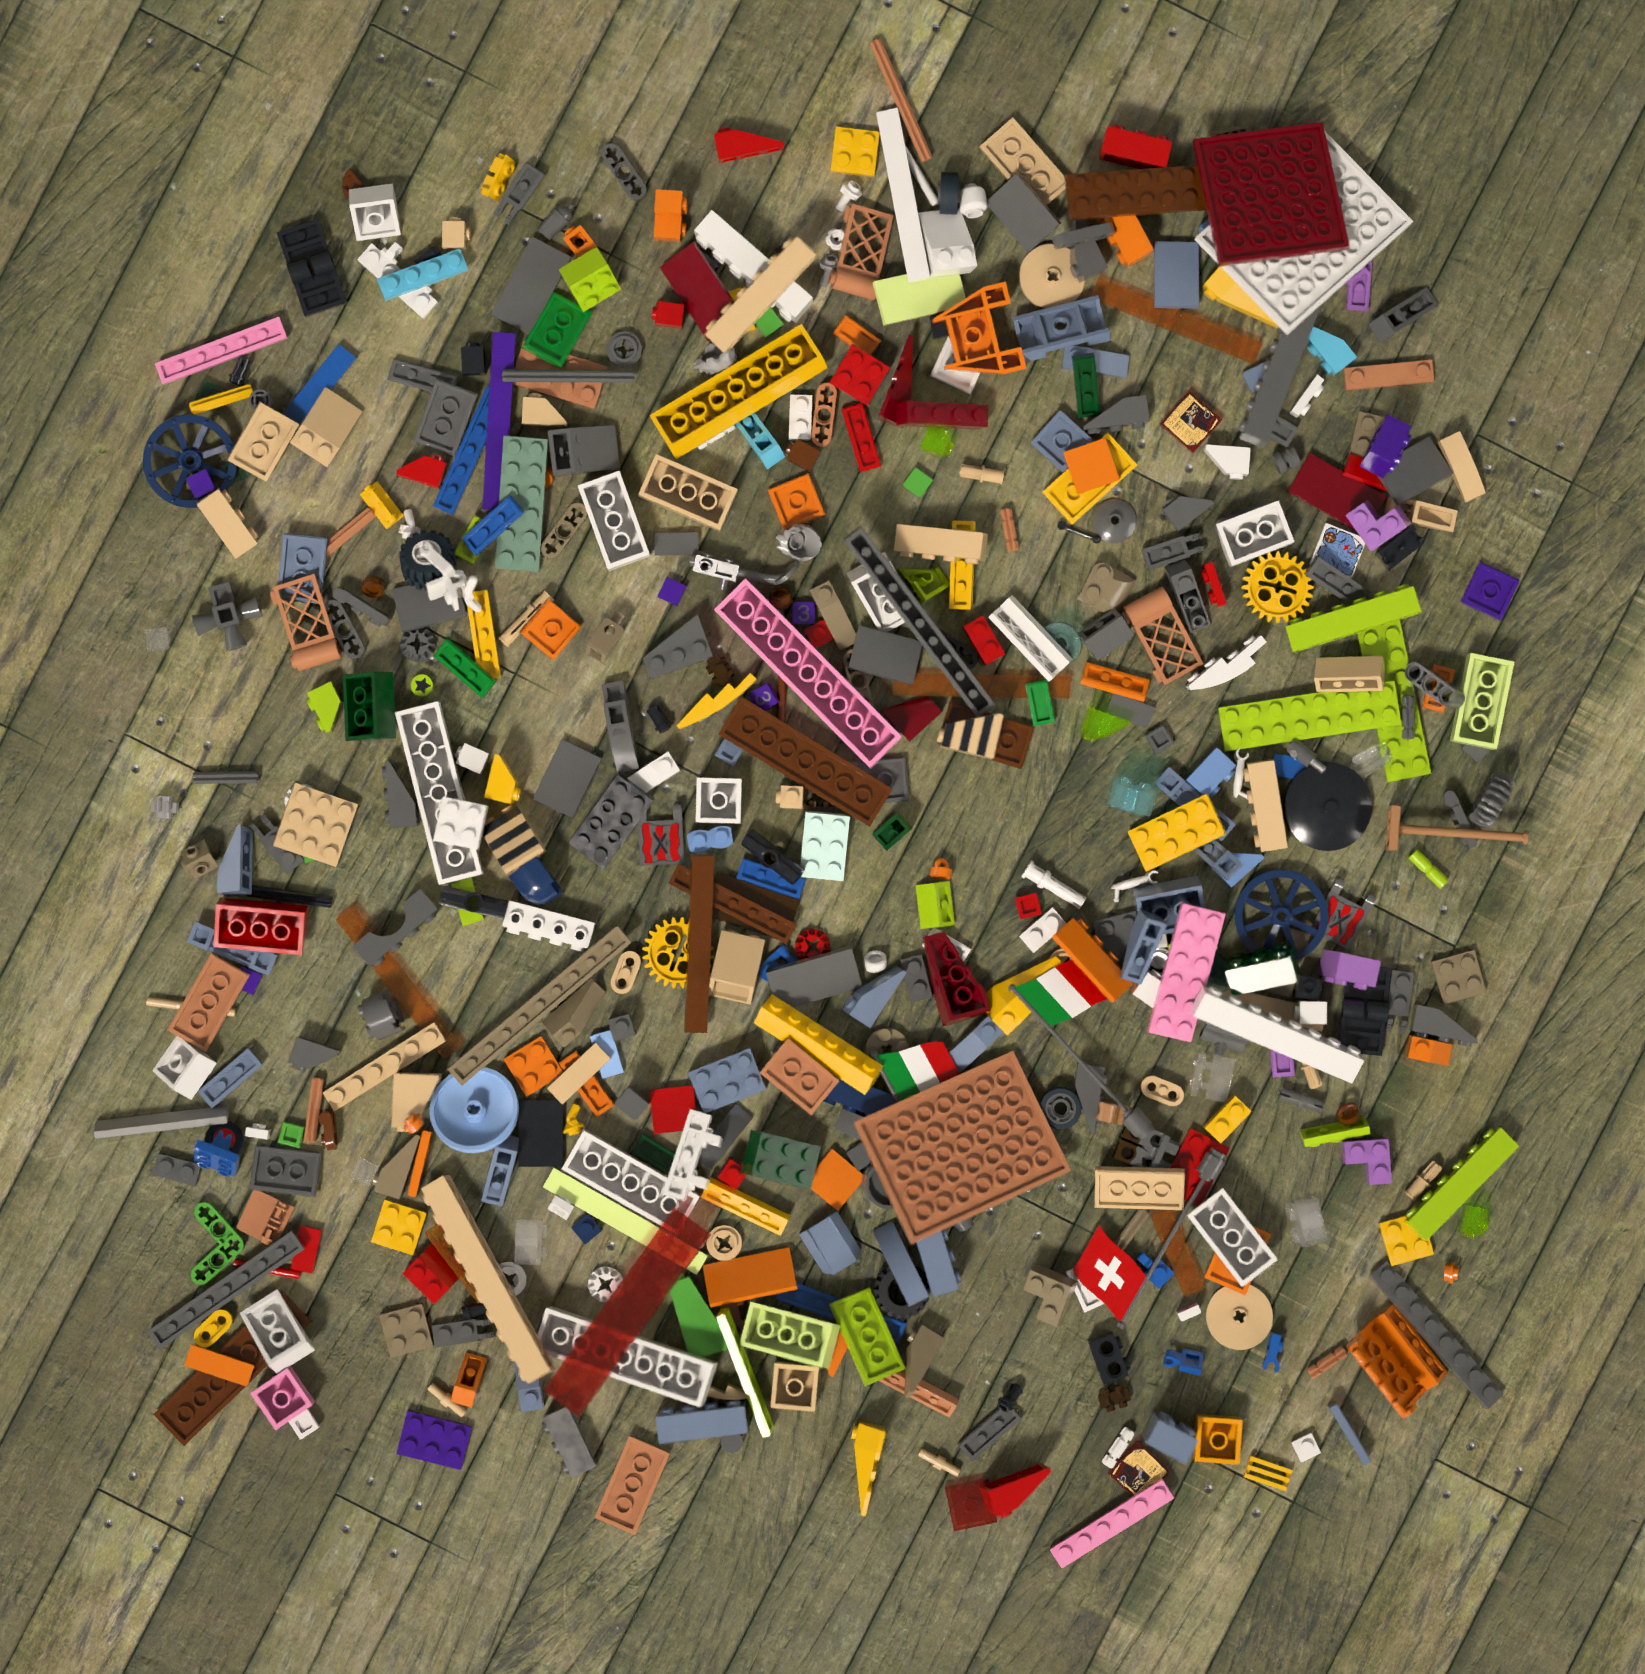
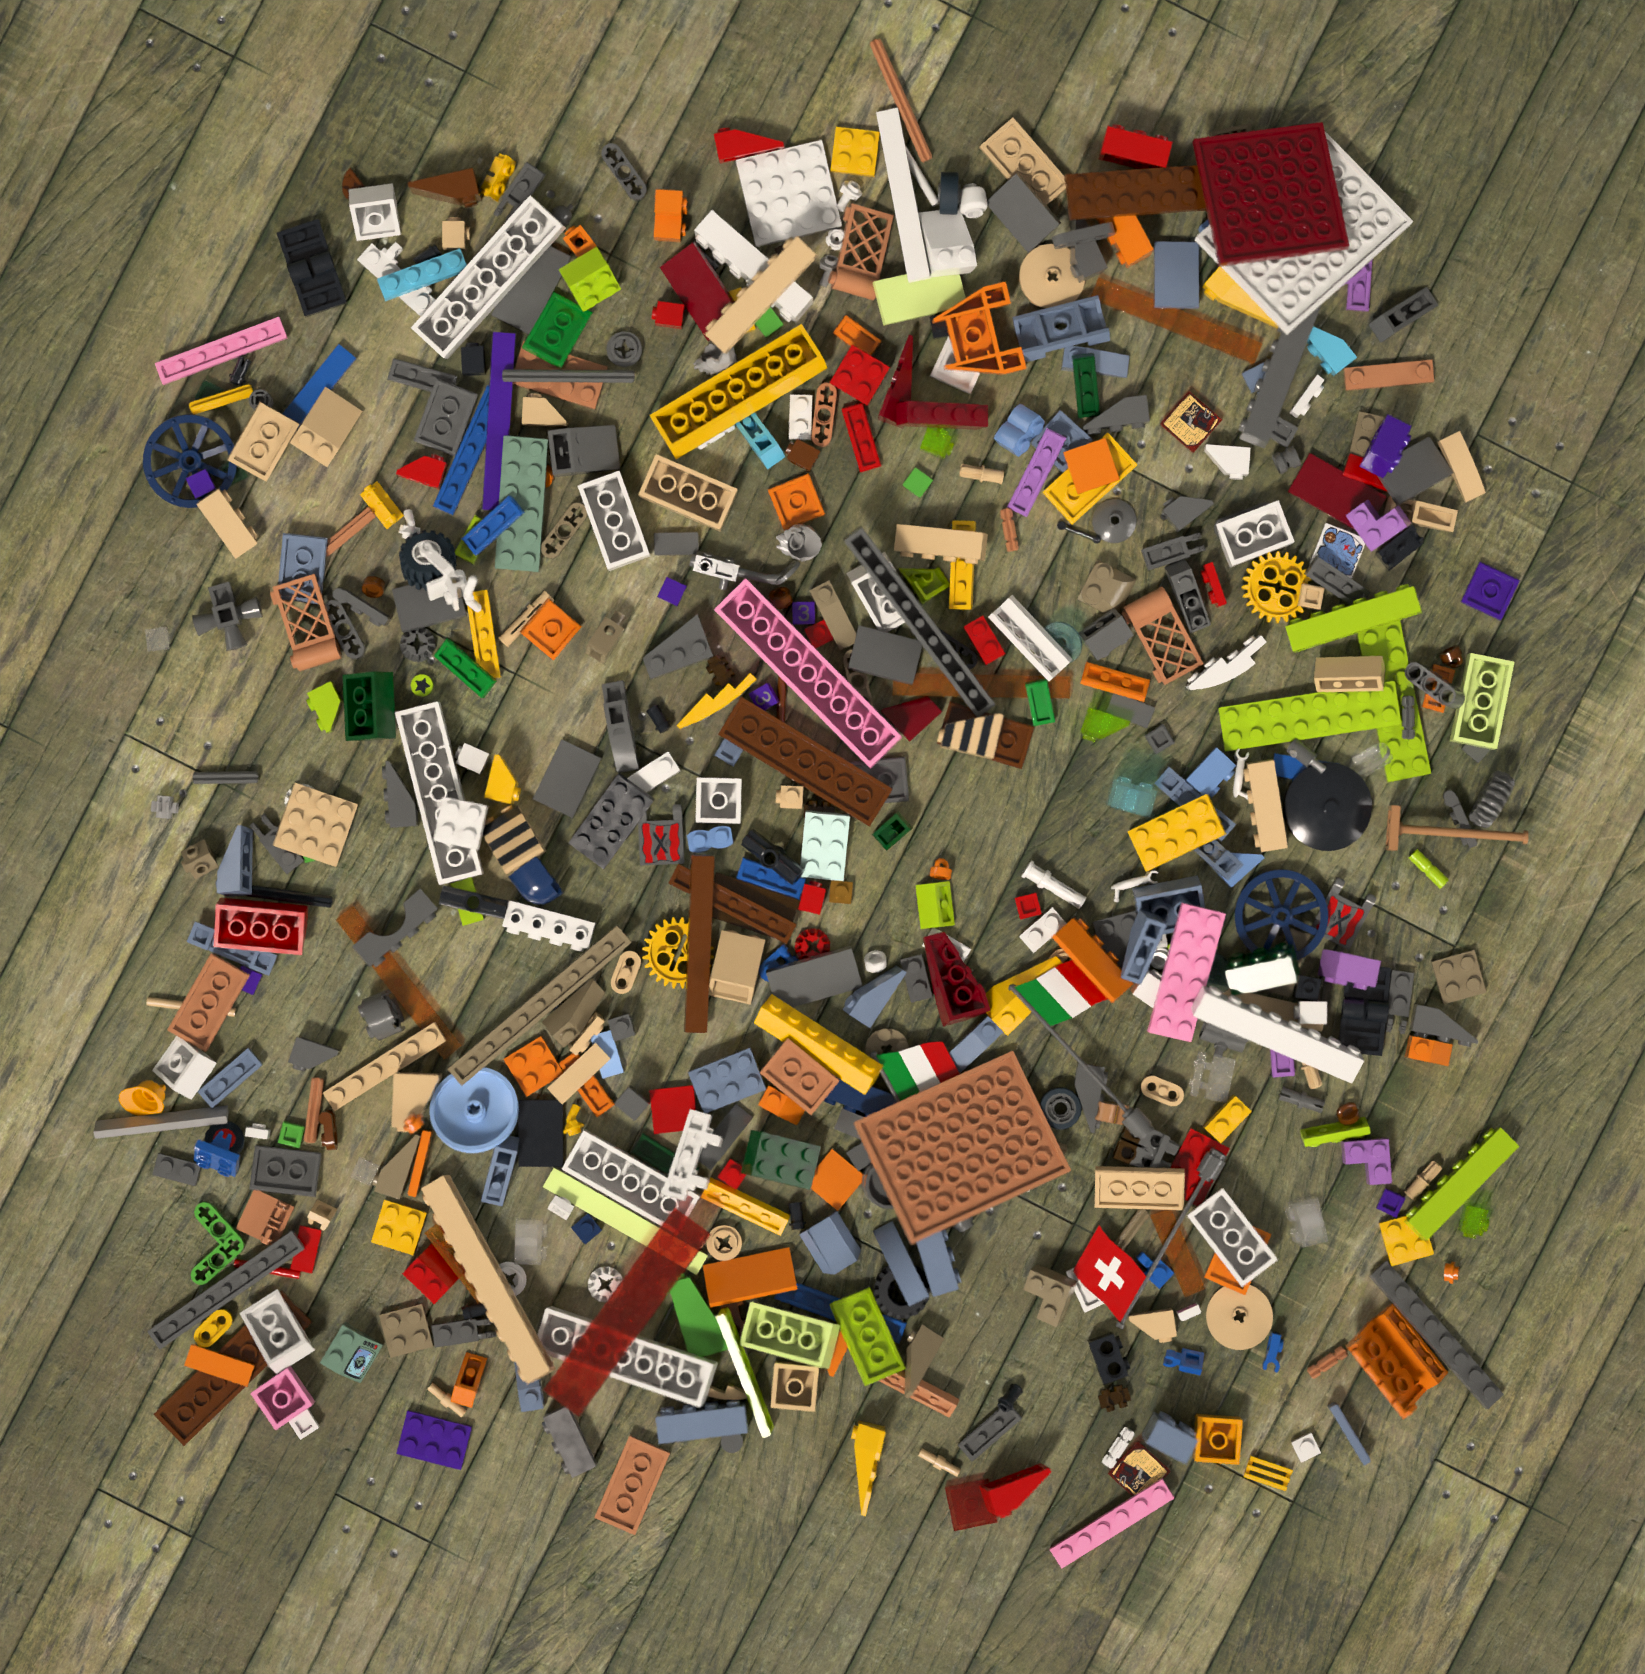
none -> light orange piece [119,1080,166,1116]
none -> tan tile [307,1199,337,1231]
none -> sand green slope [320,1322,383,1383]
none -> reddish brown slope [408,168,482,208]
none -> white brick [411,196,566,359]
none -> tan plate [568,1012,605,1055]
none -> white plate [736,140,842,247]
none -> orange slope [758,1085,805,1125]
none -> black pin [788,1202,806,1230]
none -> red brick [798,881,826,915]
none -> pearl gold plate [829,880,853,904]
none -> medium blue brick [994,403,1045,457]
none -> medium lavender tile [1007,428,1067,517]
none -> tan slope [1128,1308,1177,1343]
none -> tan tile [1298,584,1324,610]
none -> dark purple tile [1376,1188,1405,1218]
none -> reddish brown tile [1439,645,1463,668]

